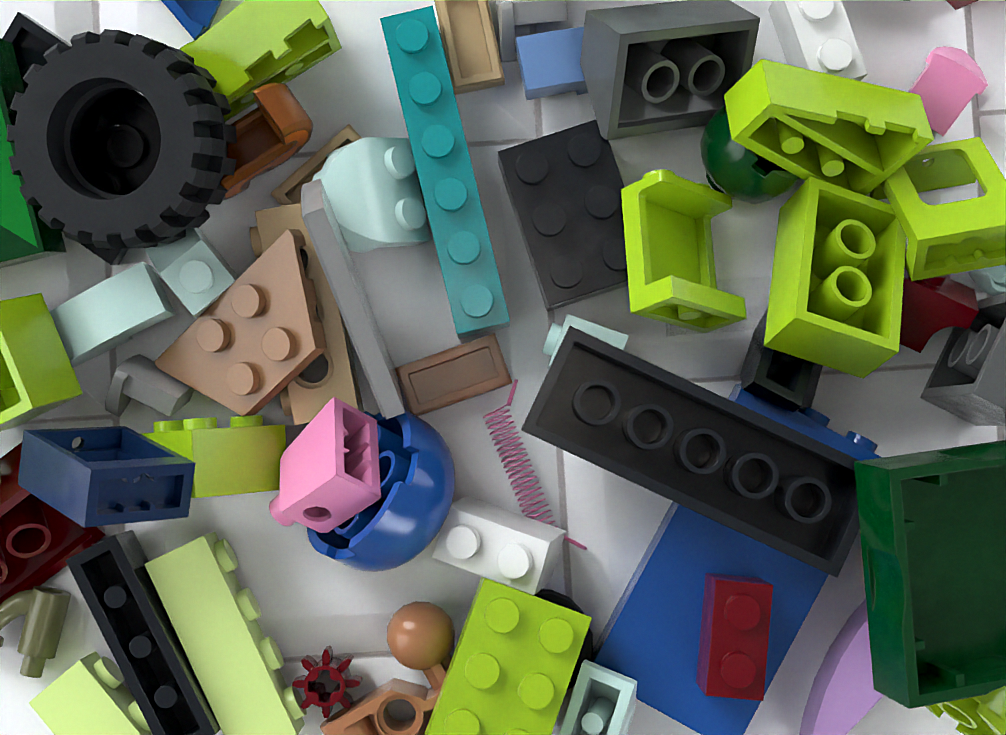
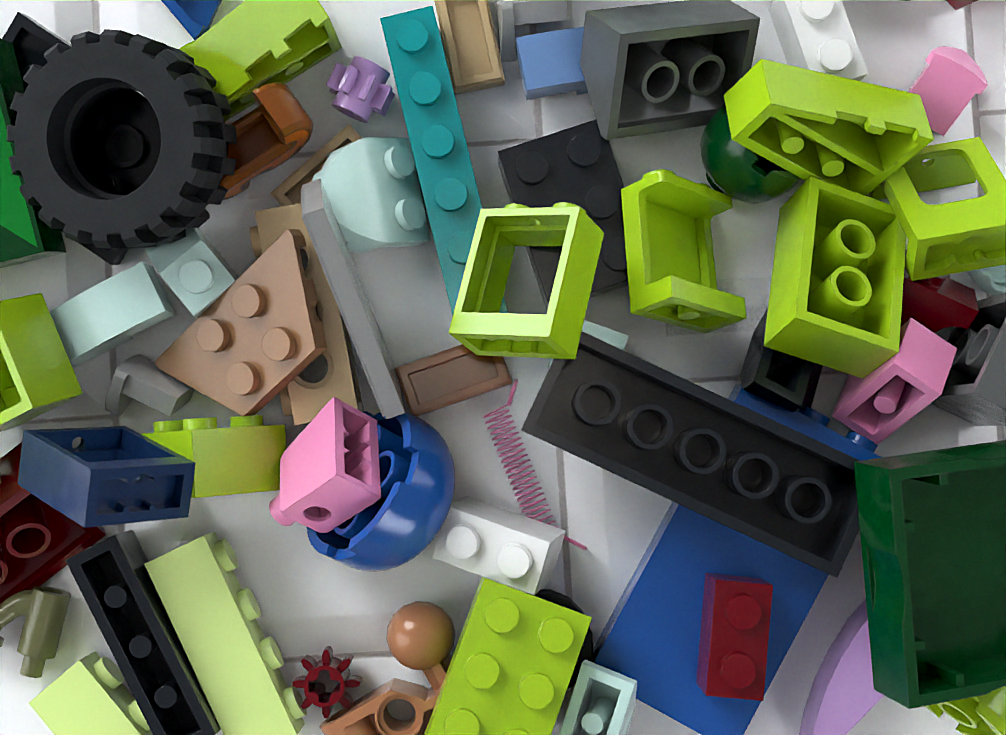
none -> lavender gear [326,56,395,123]
none -> lime window [448,202,604,360]
none -> bright pink brick [832,318,957,445]

